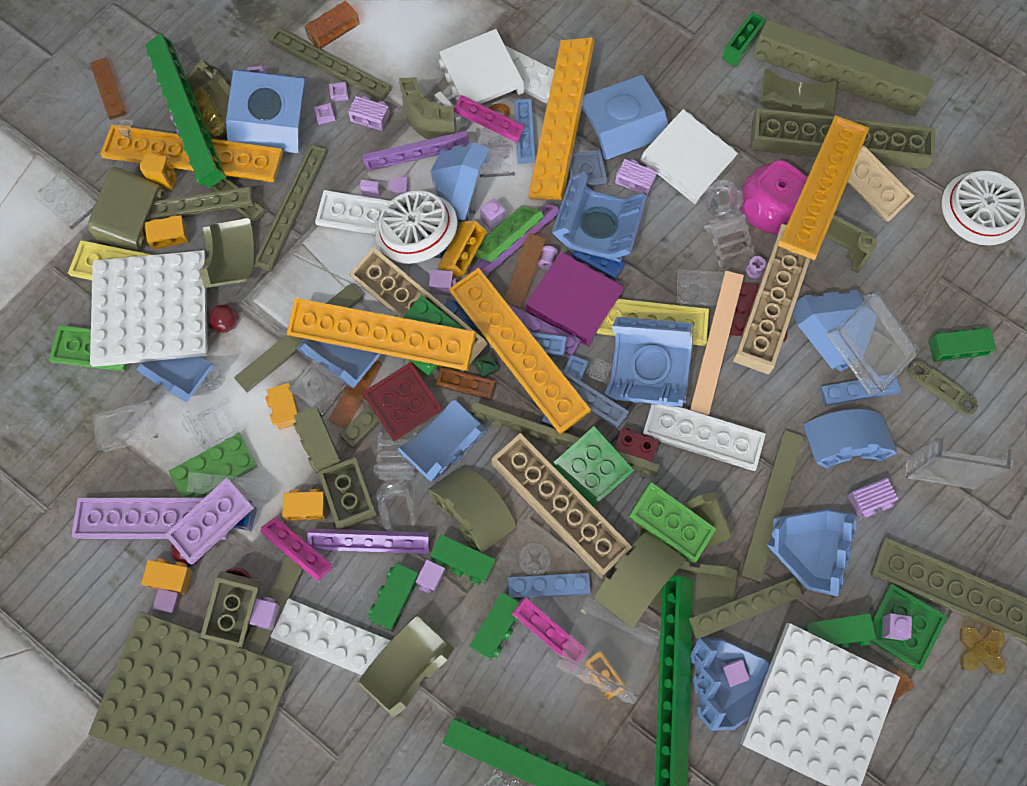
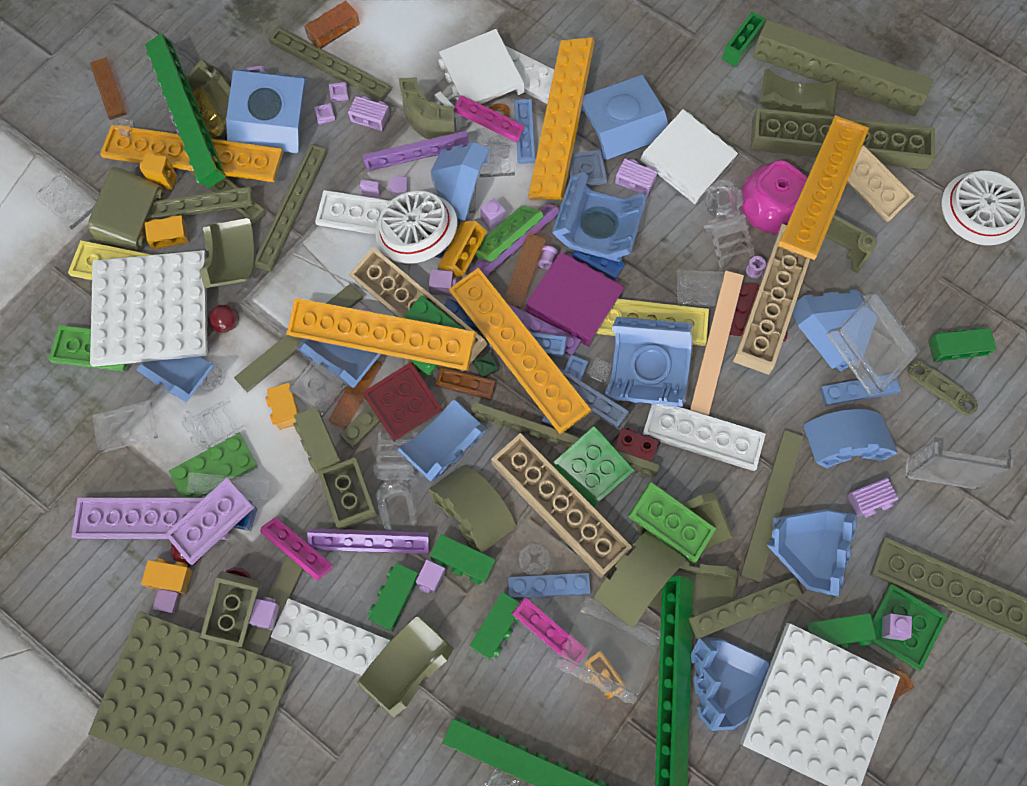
light orange brick [282,489,327,521] -> none
lavender tile [721,659,750,687] -> none
clear yellow plant [960,627,1006,675] -> none

